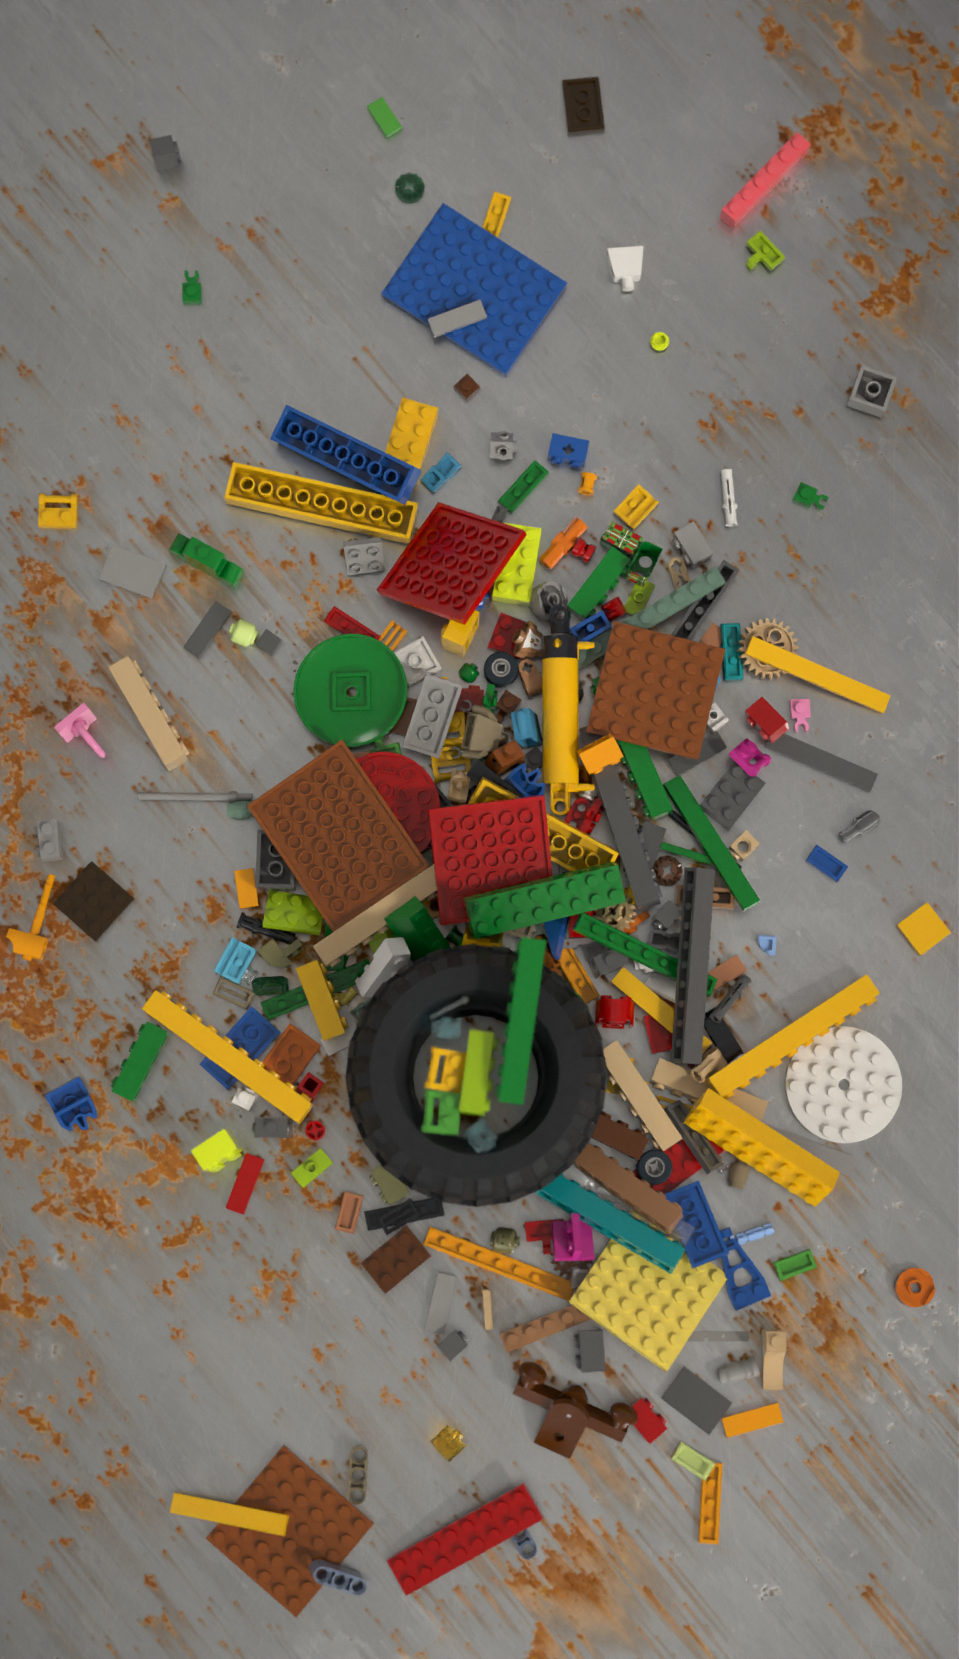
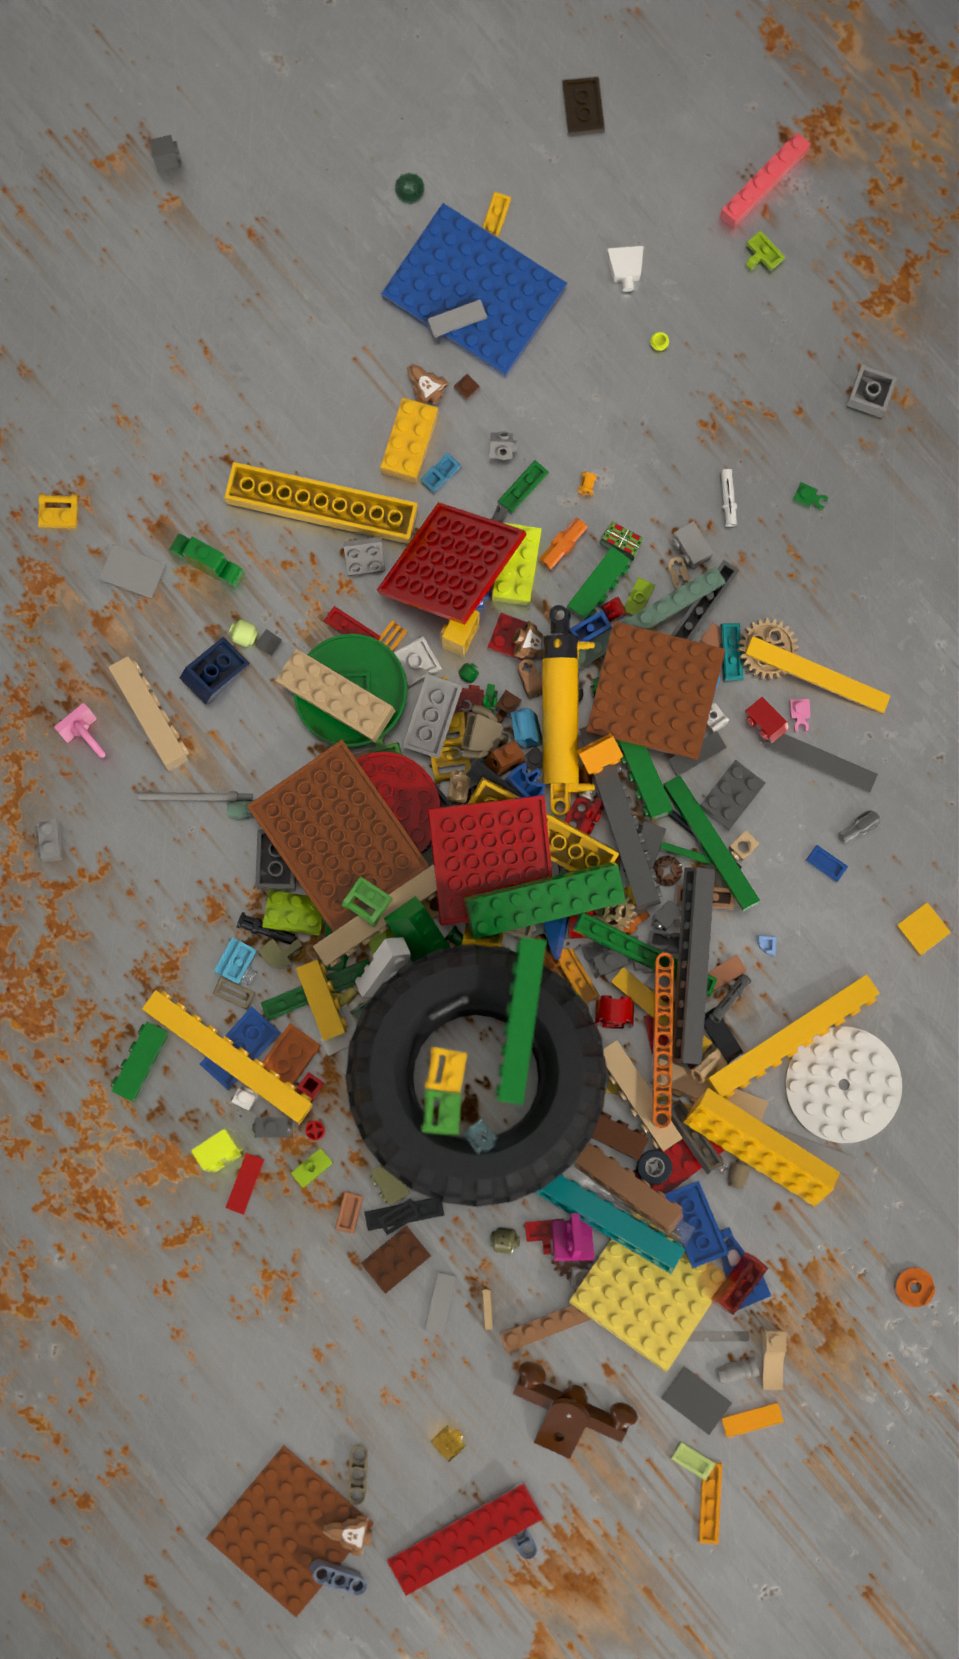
light orange piece [6,874,55,961] -> none
blue plate [45,1076,97,1131] -> none
dark brown plate [53,861,135,943] -> none
yellow tile [170,1493,289,1536] -> none
green plate [182,270,202,303] -> none
dark grey tile [183,601,232,658] -> none
light orange tile [234,868,259,909] -> none
clear green beam [252,976,289,995] -> none
blue brick [270,405,422,505] -> none
bright green tile [367,97,402,138] -> none
nougat tile [390,697,417,736] -> none
light orange tile [423,1226,574,1301] -> none
clear light blue brick [431,1017,461,1040] -> none
dark grey brick [437,1330,468,1361] -> none
lime brick [459,1030,498,1116] -> none
black wheel [484,651,518,688] -> none
light grey cylinder [530,581,568,619] -> none
blue brick [547,433,589,468] -> none
red wheel [571,538,597,563] -> none
dark grey brick [574,1329,606,1373] -> none
yellow plate [613,484,659,531] -> none
green piece [626,541,663,587] -> none
red brick [630,1397,668,1444] -> none
dark pink plate [728,738,771,777] -> none
light blue axle [736,1223,774,1245] -> none
bright green tile [773,1249,817,1281] -> none
none -> dark blue slope [179,637,250,704]
none -> tan brick [275,649,395,743]
none -> medium nougat rock [323,1516,372,1557]
none -> bright green plate [342,876,393,927]
none -> medium nougat rock [407,364,449,405]
none -> orange beam [652,953,674,1128]
none -> clear red brick [711,1252,769,1315]

